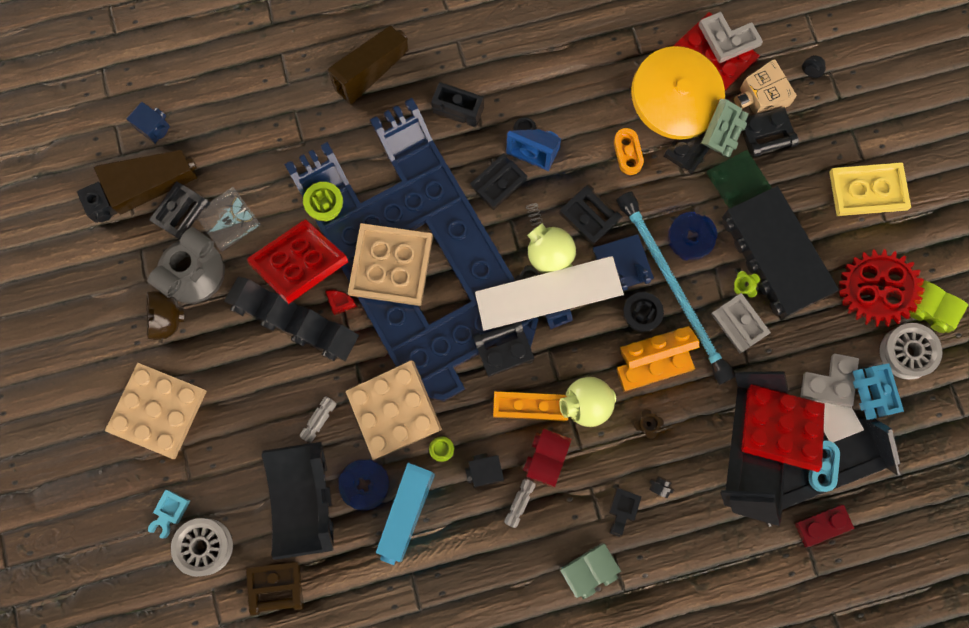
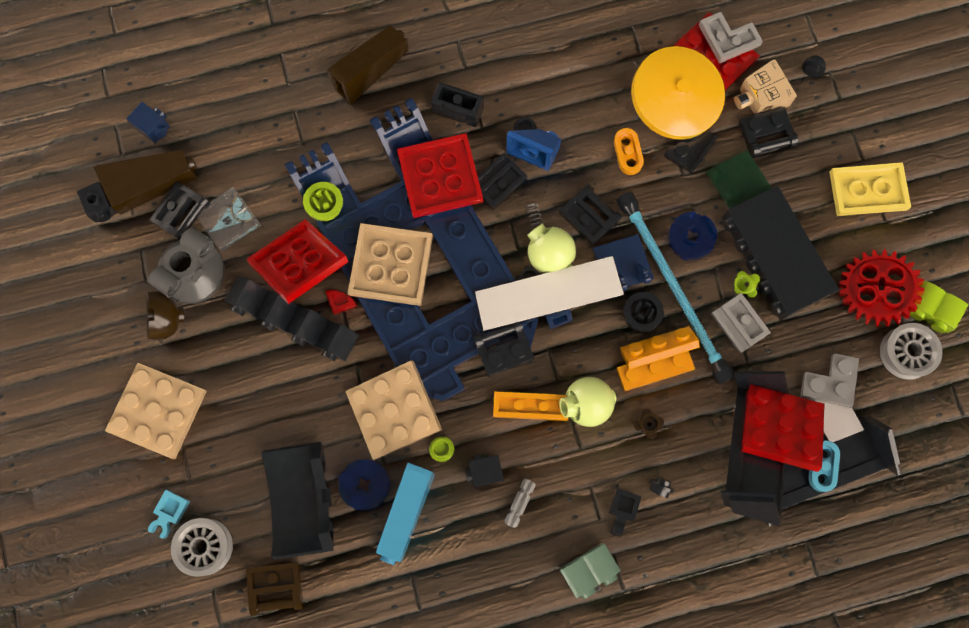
light grey axle [300,397,336,443] -> none
dark red brick [523,428,572,488] -> none
sand green plate [702,99,749,158] -> none
dark red plate [794,504,855,547] -> none
dark azure plate [852,363,904,420] -> none
none -> red plate [397,133,483,219]

